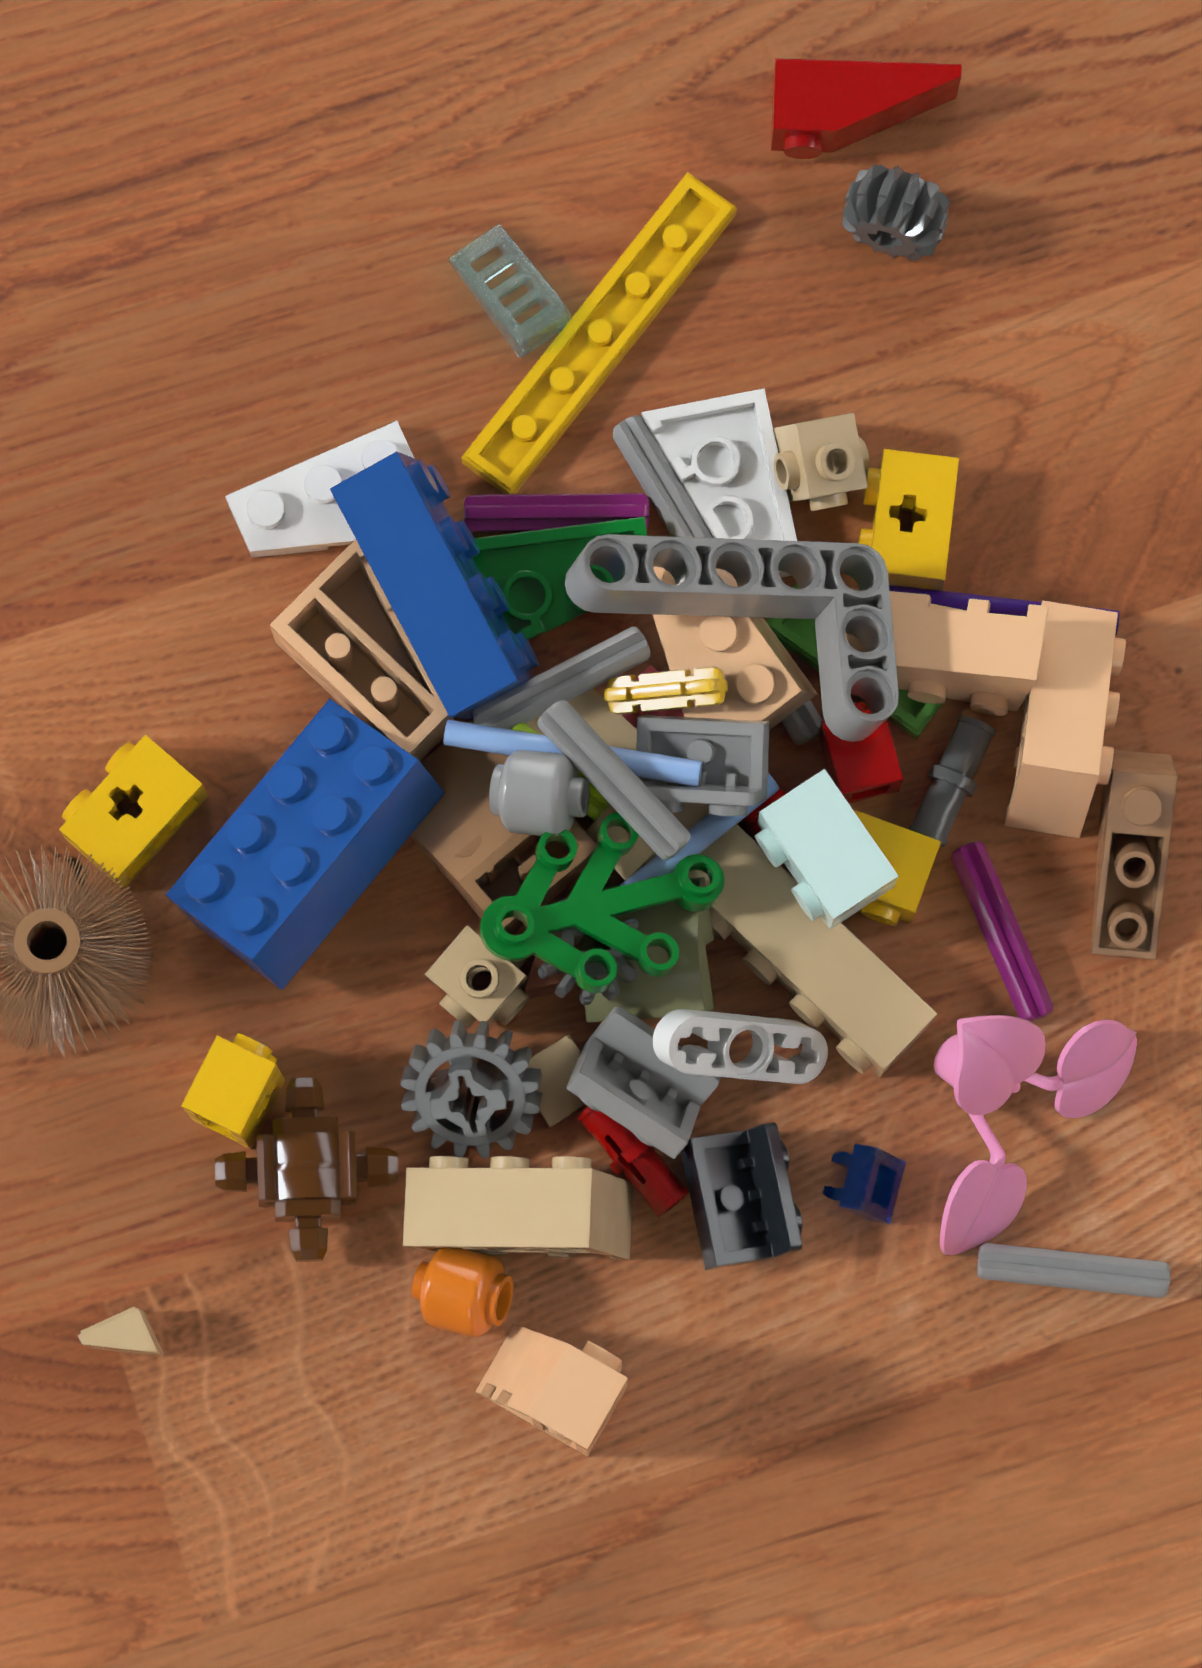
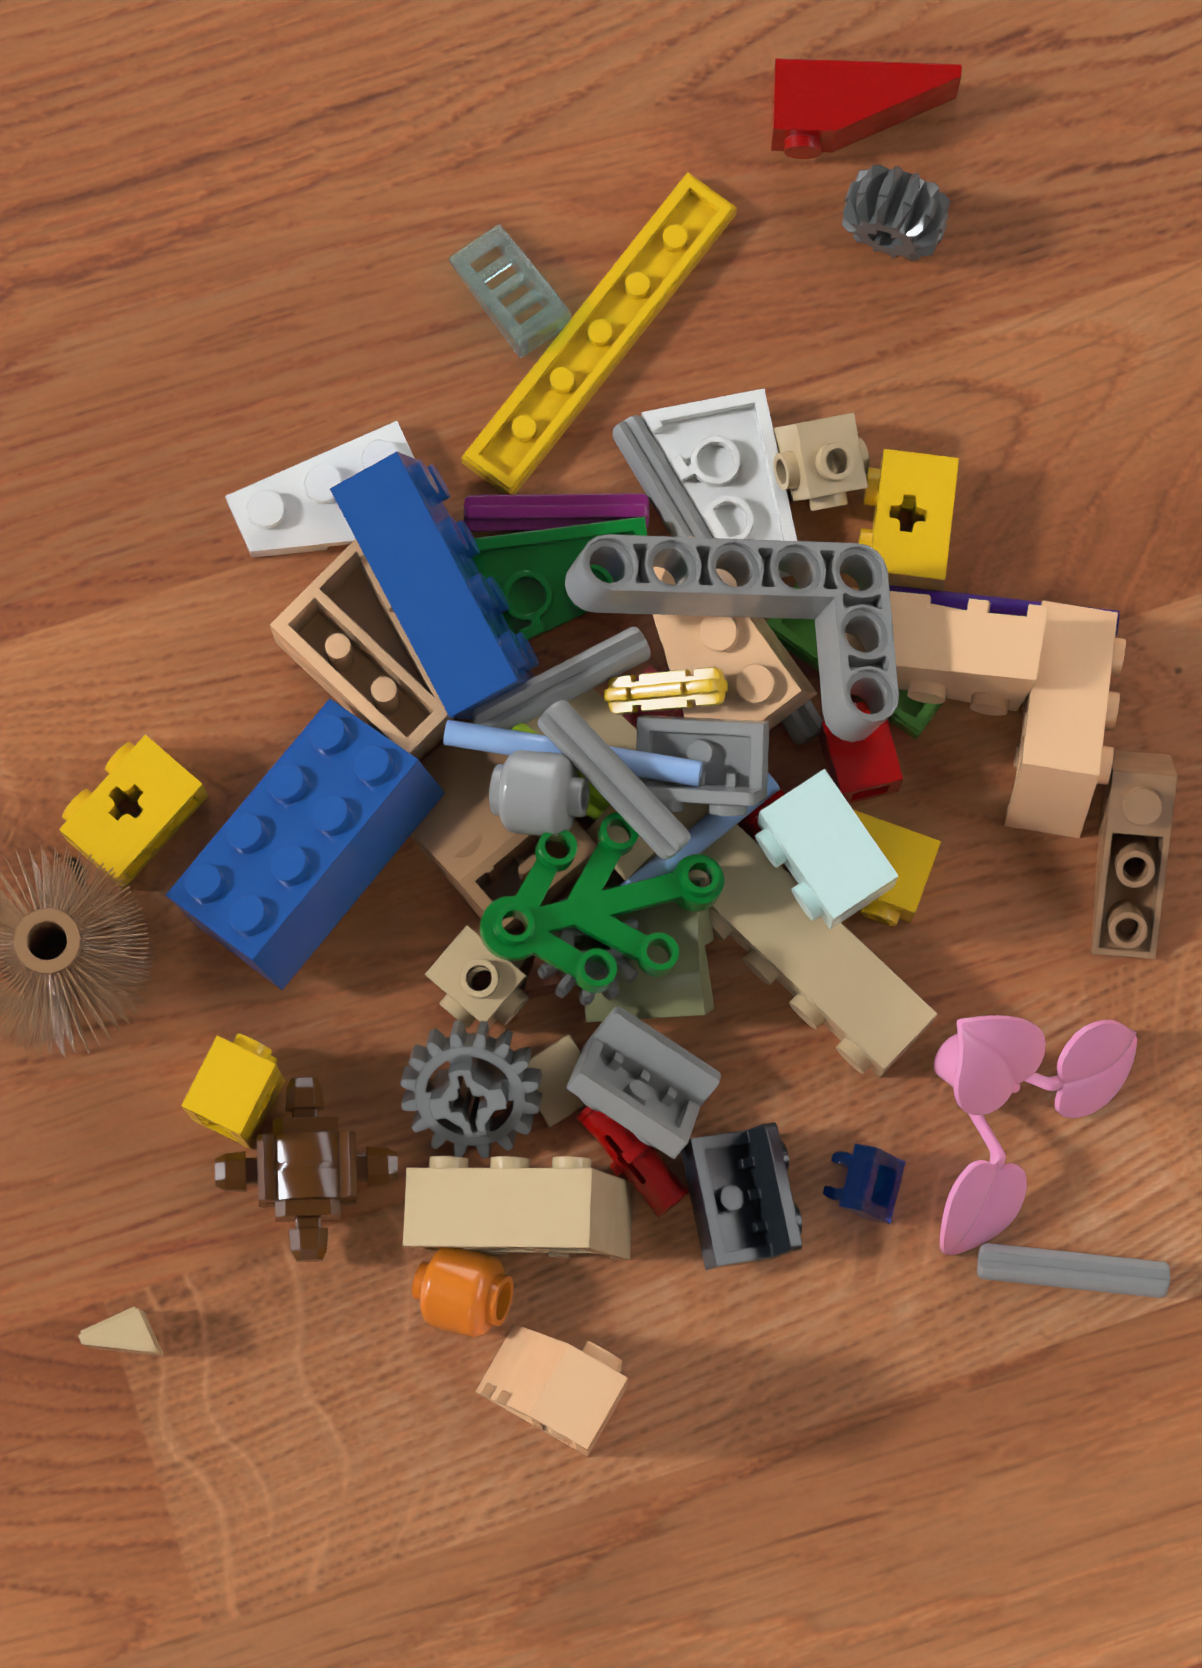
white beam [653,1009,828,1084] -> none
dark grey pin [908,715,996,847] -> none
magenta axle [951,841,1053,1022] -> none

